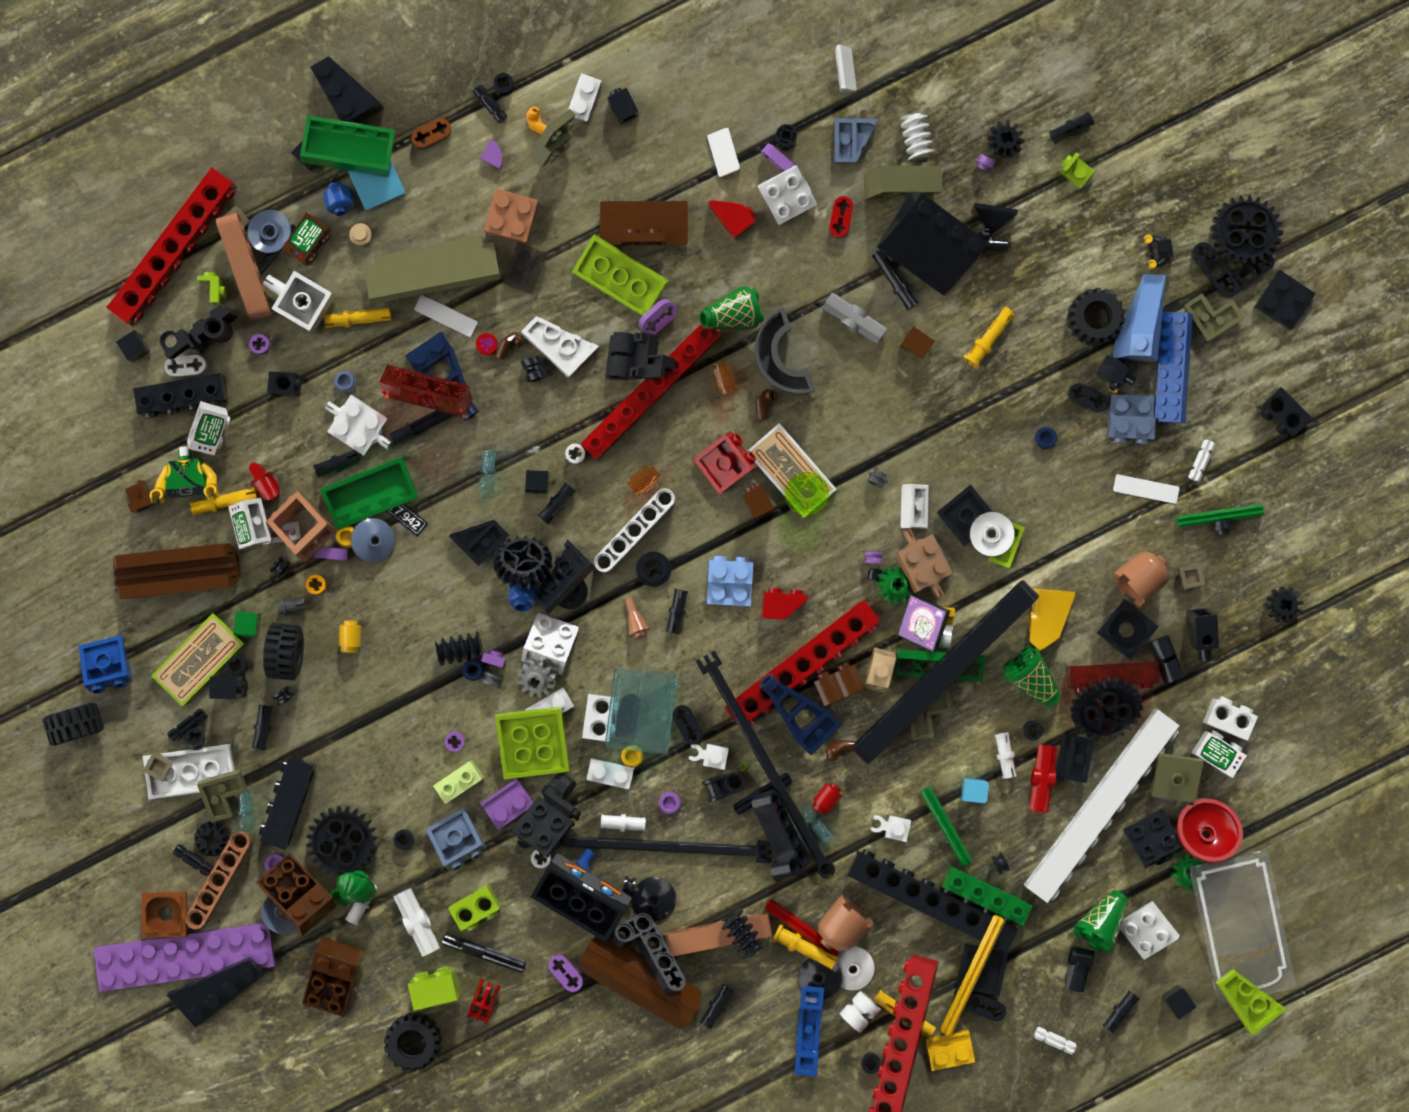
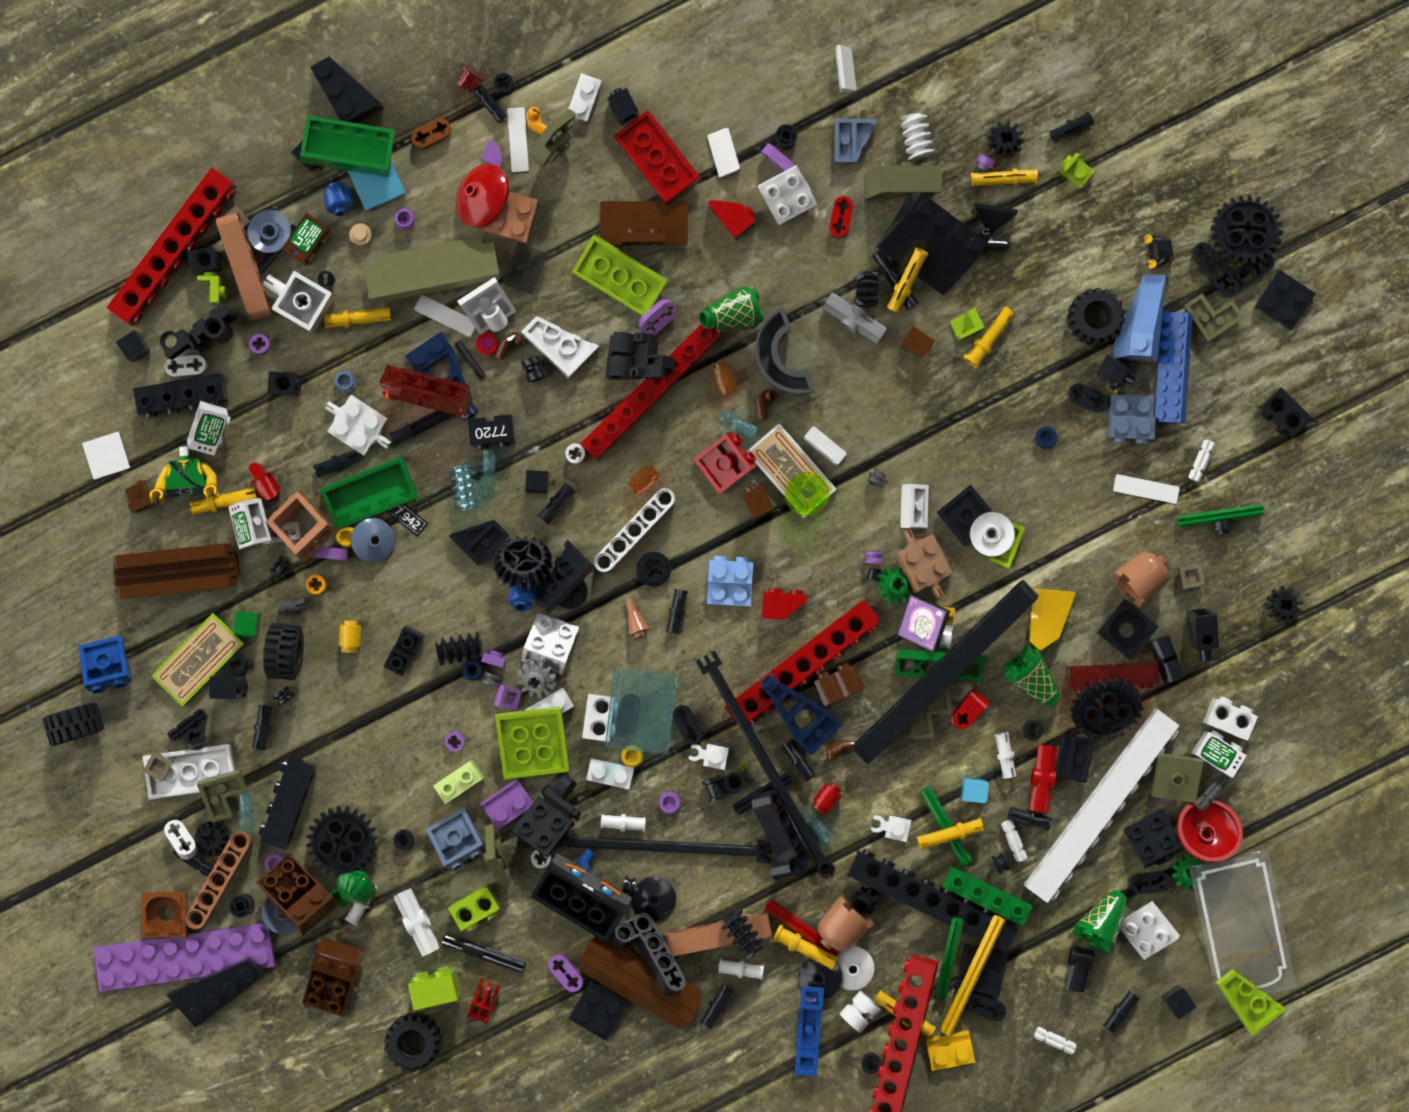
tan torso [864,647,896,693] -> none
none -> white sticker [82,431,130,479]
none -> white beam [164,820,197,859]
none -> black brick [187,247,223,276]
none -> black wheel [229,893,255,918]
none -> black hinge [317,270,335,289]
none -> black slope [383,625,425,677]
none -> medium lavender plate [394,208,416,230]
none -> clear light blue piece [449,463,482,510]
none -> clear red piece [455,63,485,93]
none -> black piece [455,340,486,379]
none -> red dish [456,164,509,228]
none -> white plate [458,277,517,335]
none -> black brick [467,414,516,450]
none -> olive plate [483,824,510,886]
none -> medium lavender plate [494,684,522,711]
none -> white sticker [507,107,529,172]
none -> black plate [568,979,629,1041]
none -> red tile [613,110,701,205]
none -> clear light blue pin [717,409,758,440]
none -> white pin [718,959,764,980]
none -> black axle [781,739,815,781]
none -> white slope [804,426,846,466]
none -> black gear [852,886,881,915]
none -> black gear [856,270,879,308]
none -> yellow pin [887,248,928,313]
none -> yellow pin [917,818,984,850]
none -> green axle [935,917,964,1000]
none -> lime panel [950,308,985,341]
none -> red piece [950,688,990,729]
none -> yellow pin [971,168,1038,187]
none -> white axle [1001,820,1027,862]
none -> black axle [1007,807,1052,831]
none -> black beam [1128,871,1171,894]
none -> dark grey axle [1195,775,1229,811]

